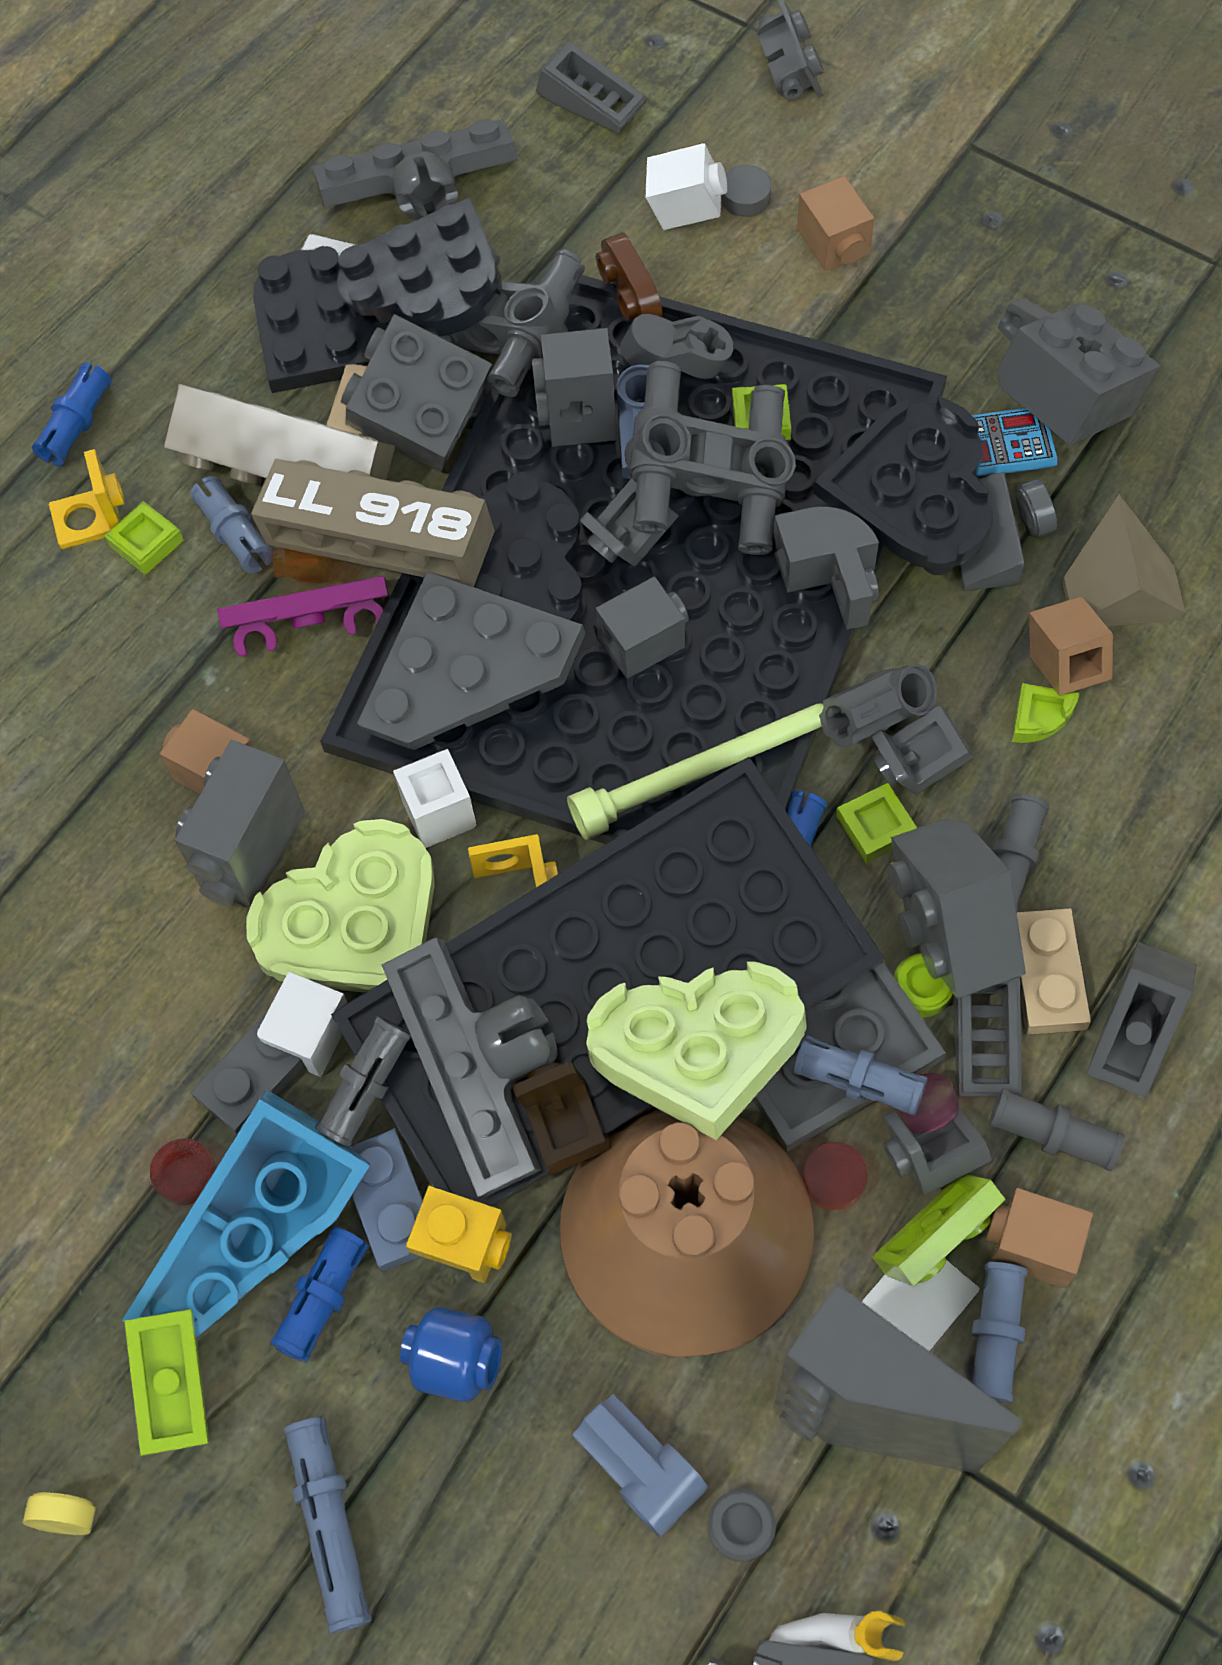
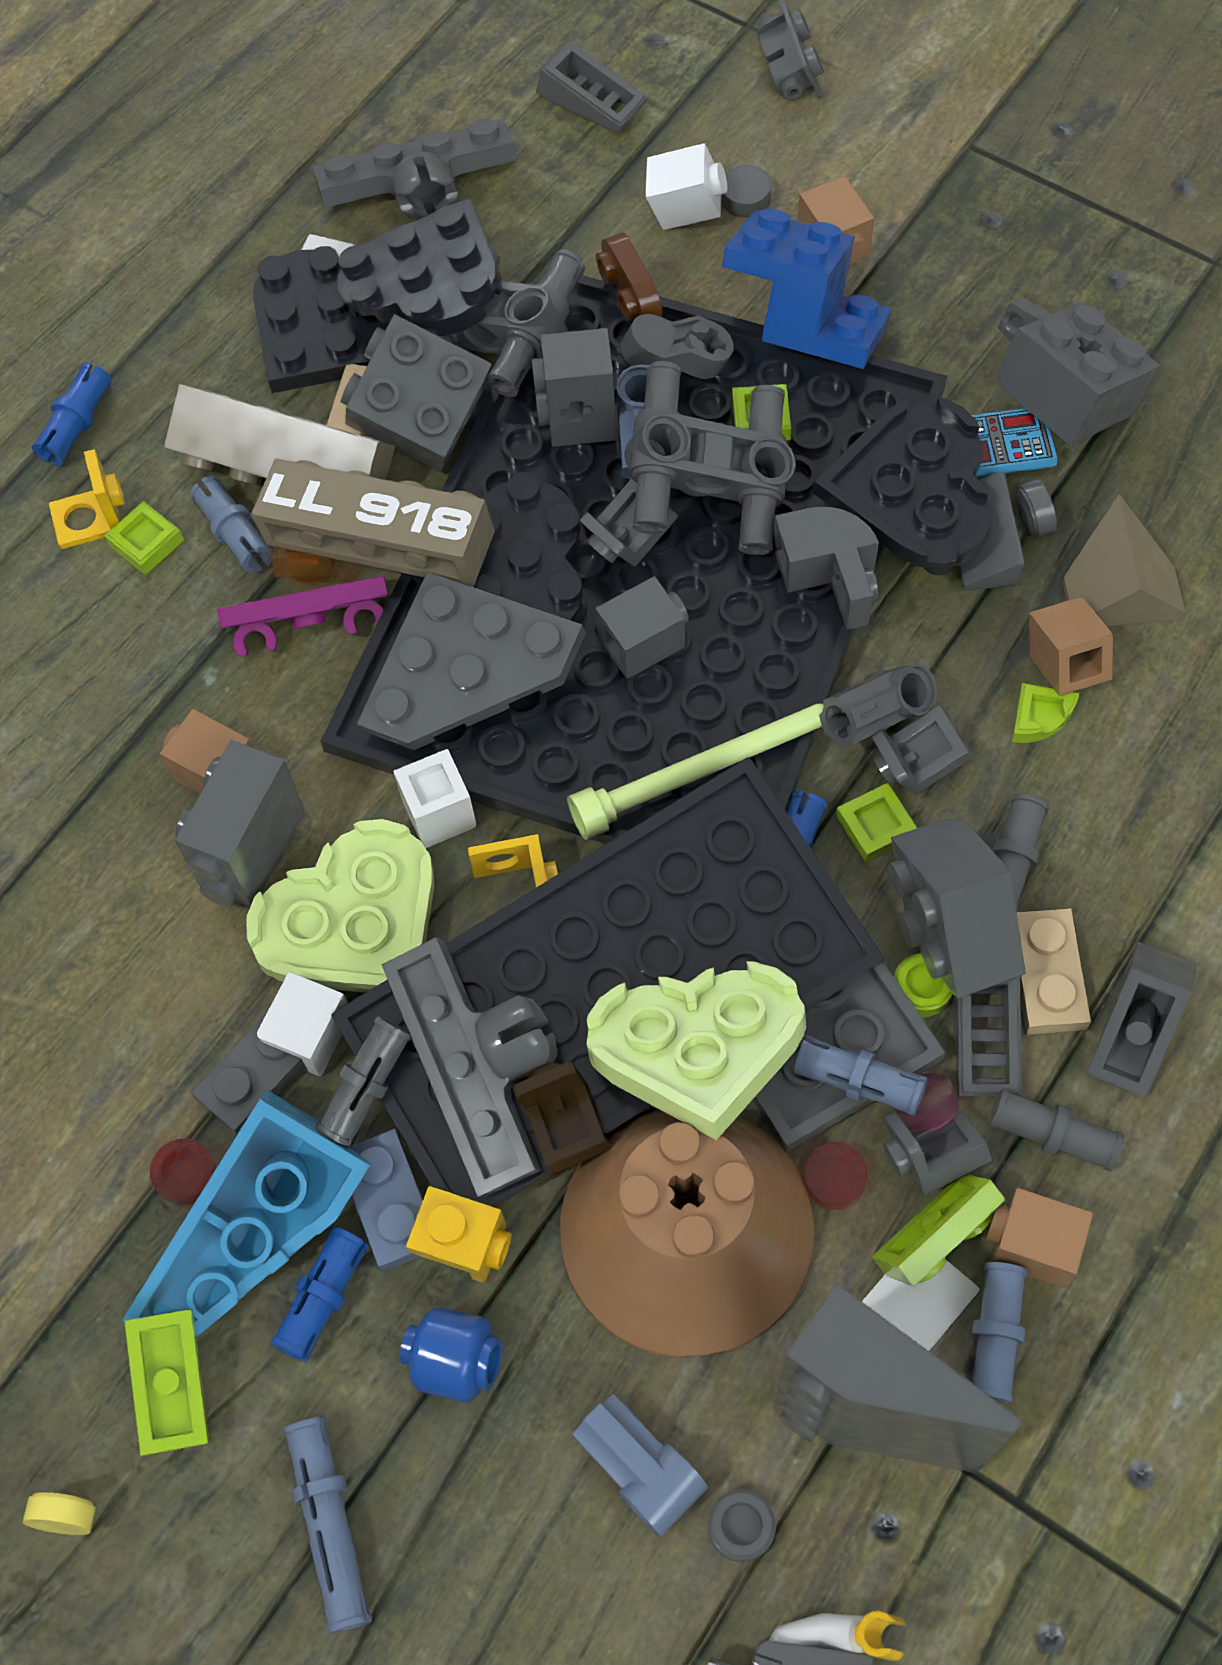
none -> blue bracket [722,209,892,369]

